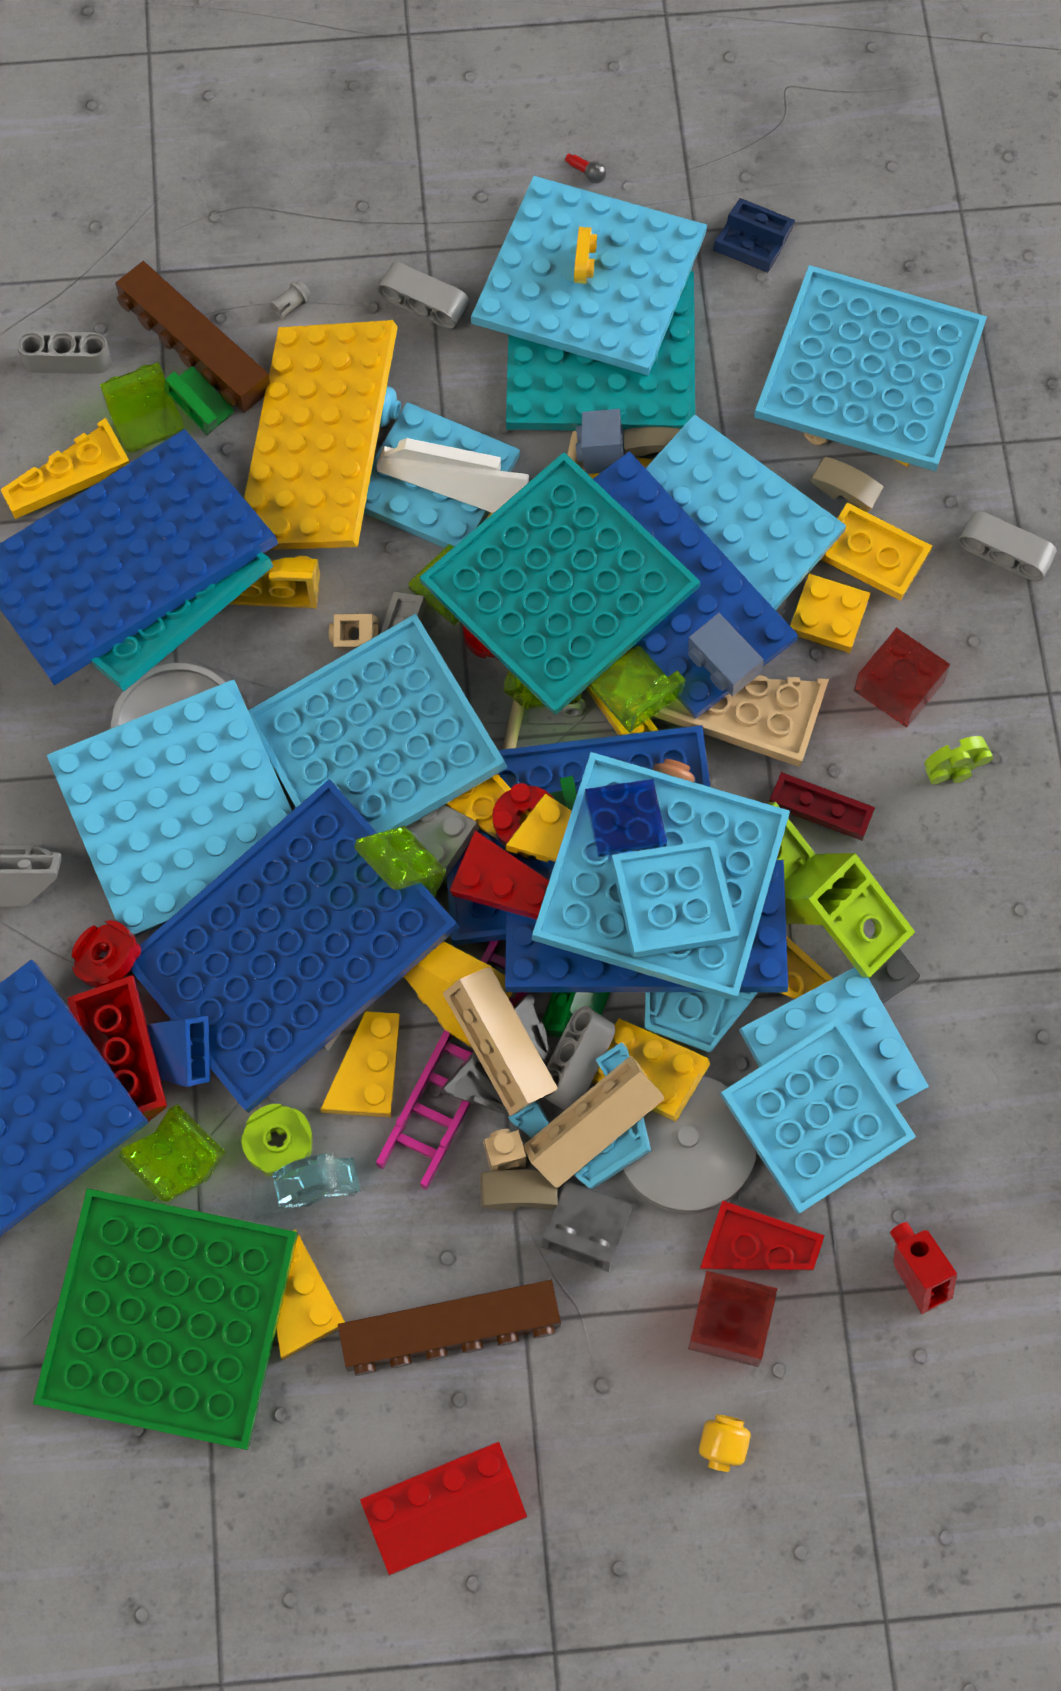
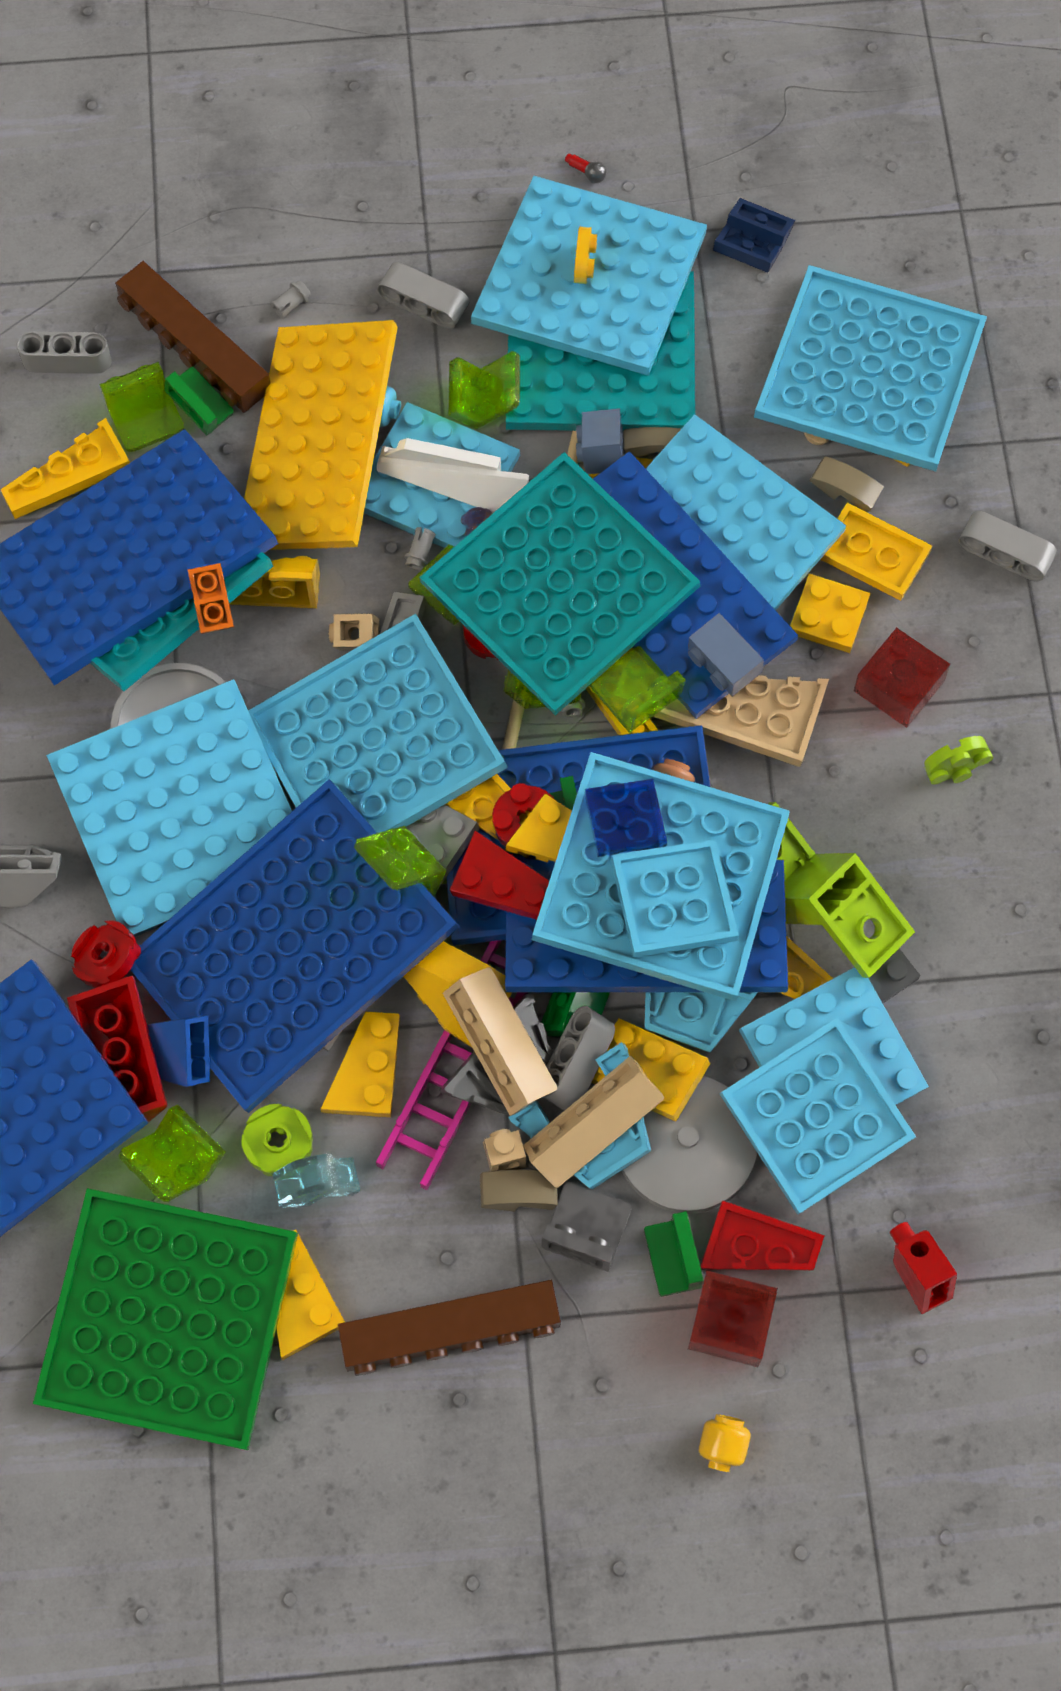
red slope [360,1441,527,1576] -> none
dark red plate [769,772,875,841] -> none
none -> orange slope [188,563,234,634]
none -> light grey pin [404,527,436,571]
none -> clear neon green bracket [448,351,520,429]
none -> clear purple plate [461,507,492,536]
none -> green panel [644,1211,704,1297]

